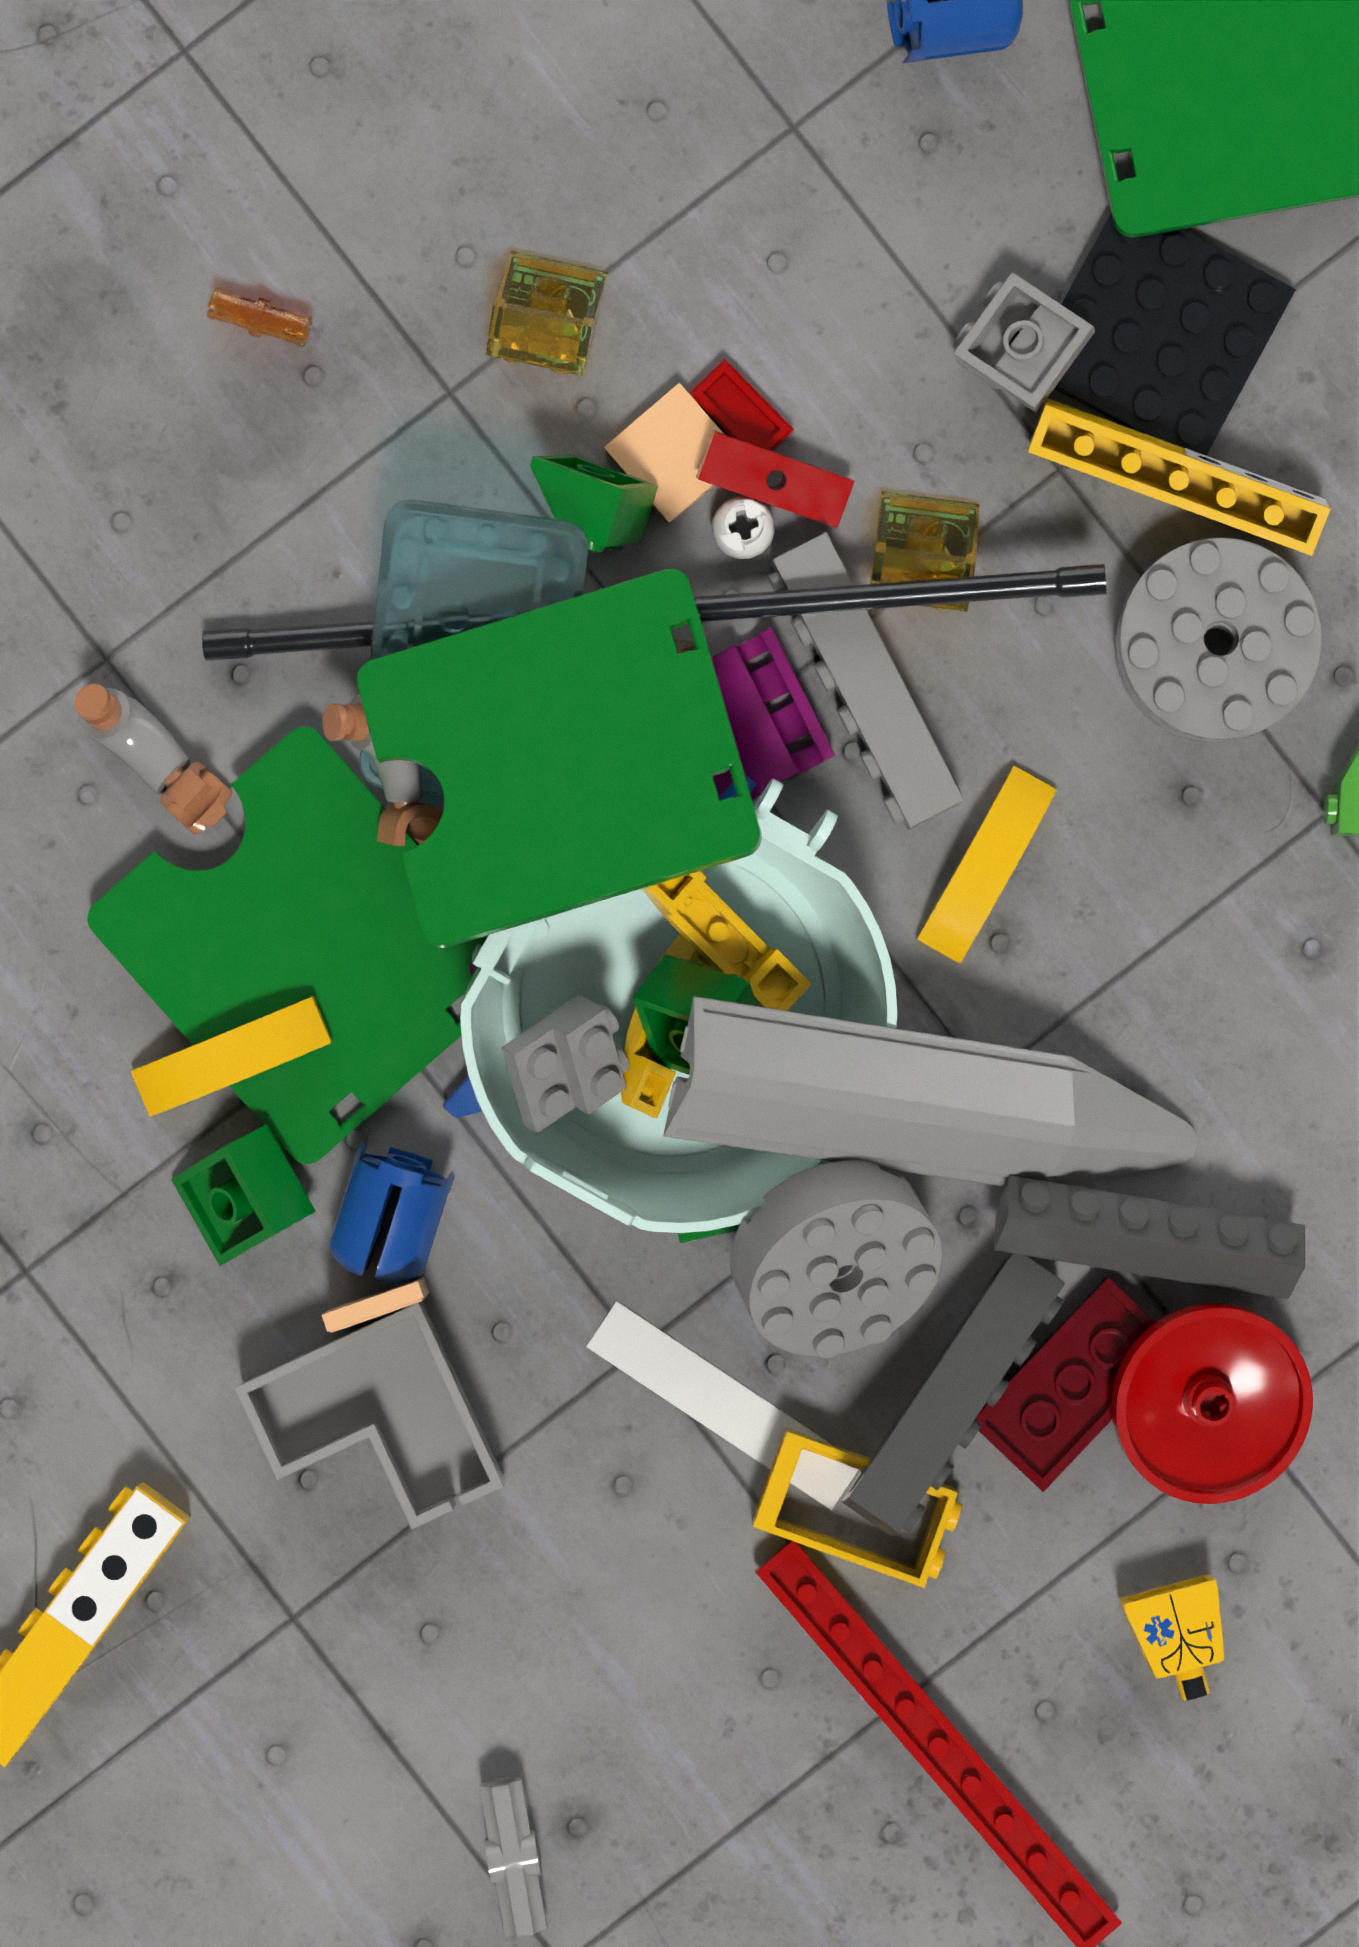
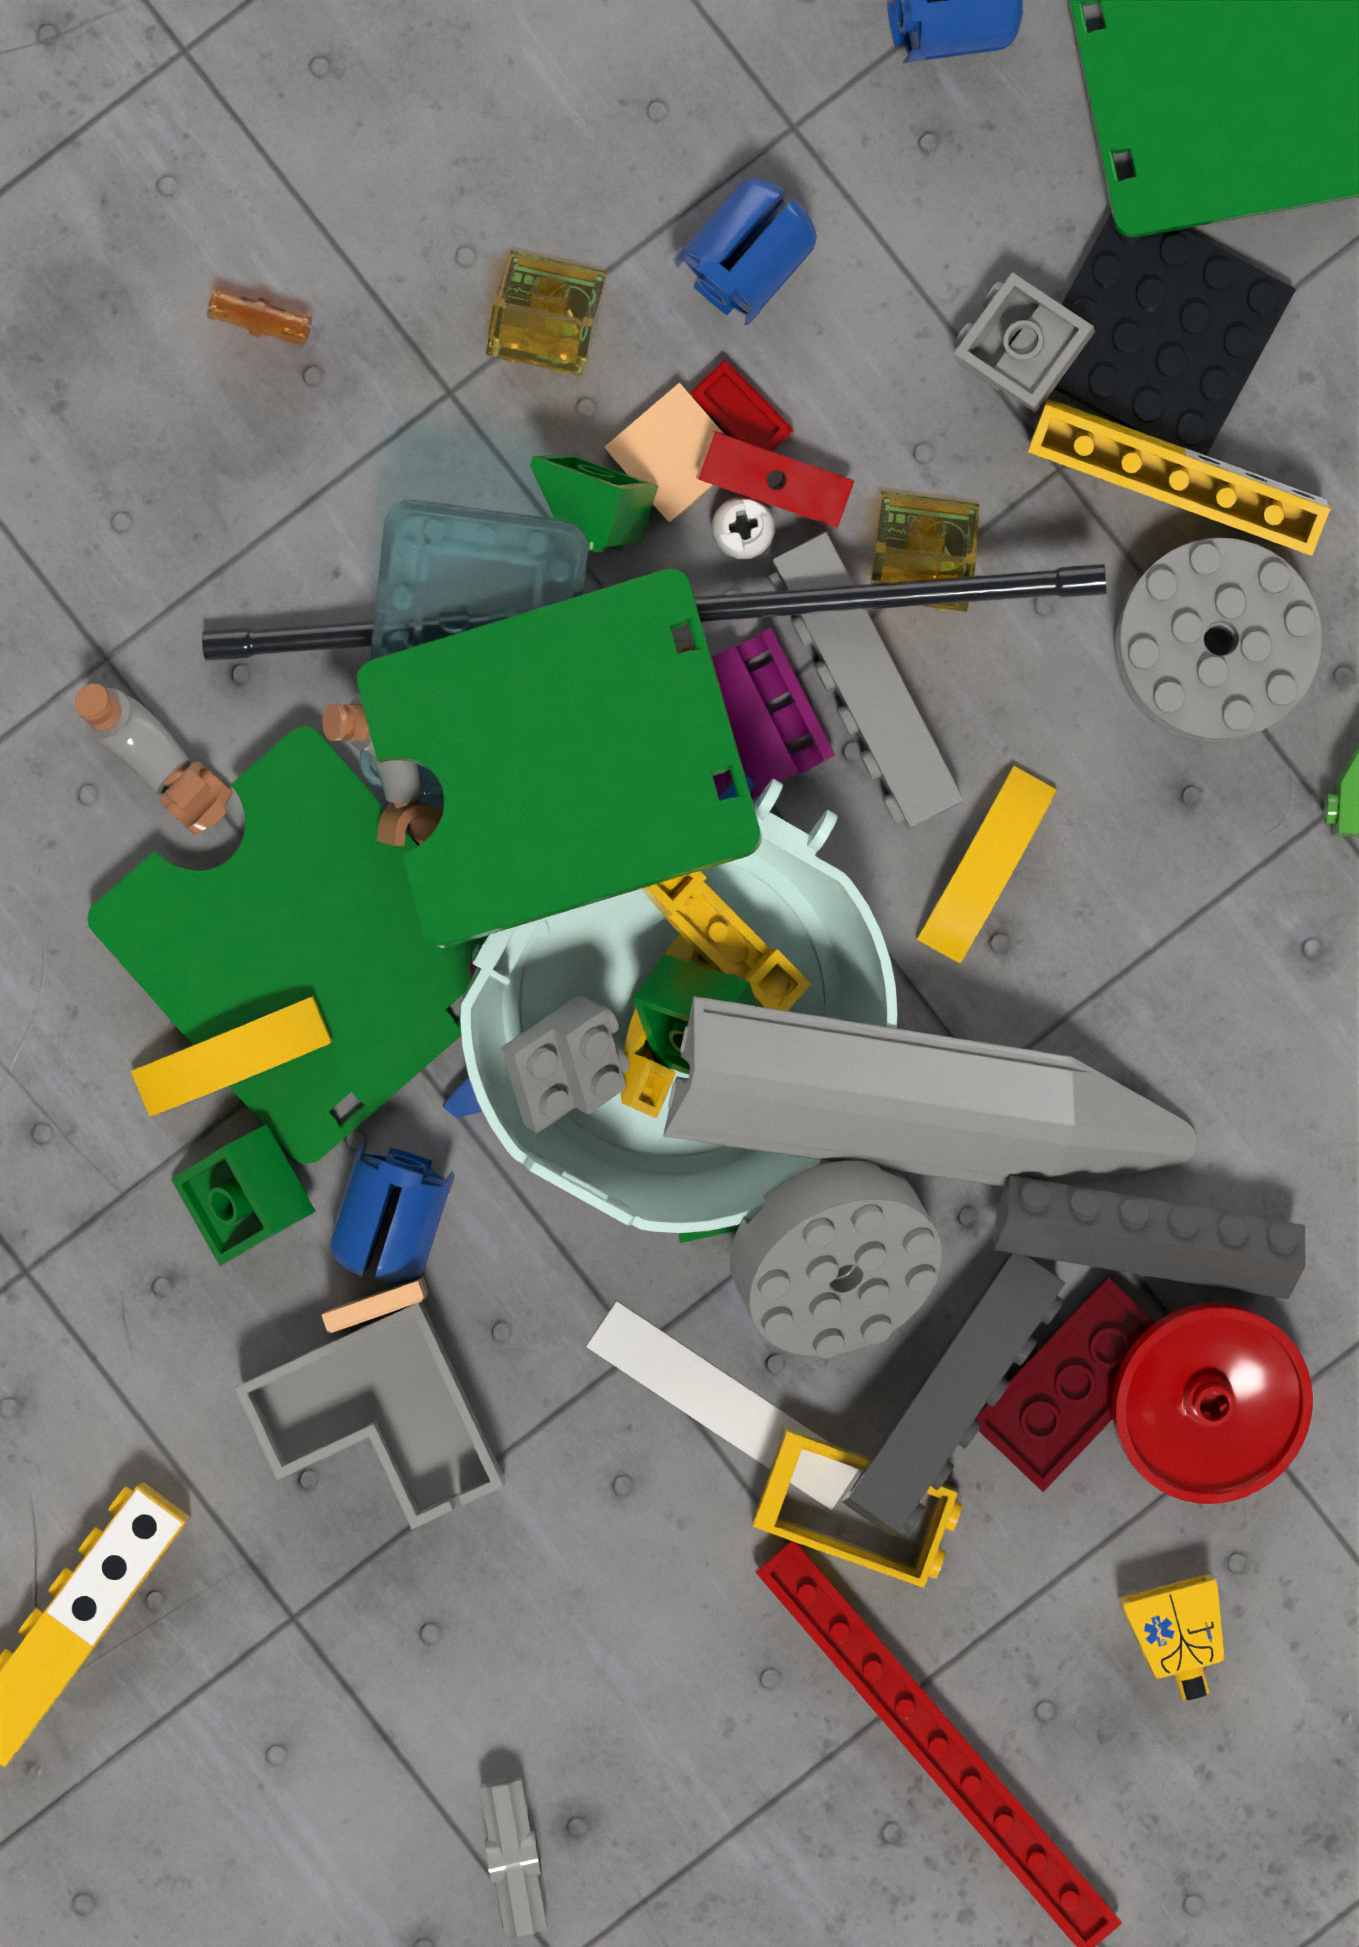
none -> blue cylinder [673,178,817,326]

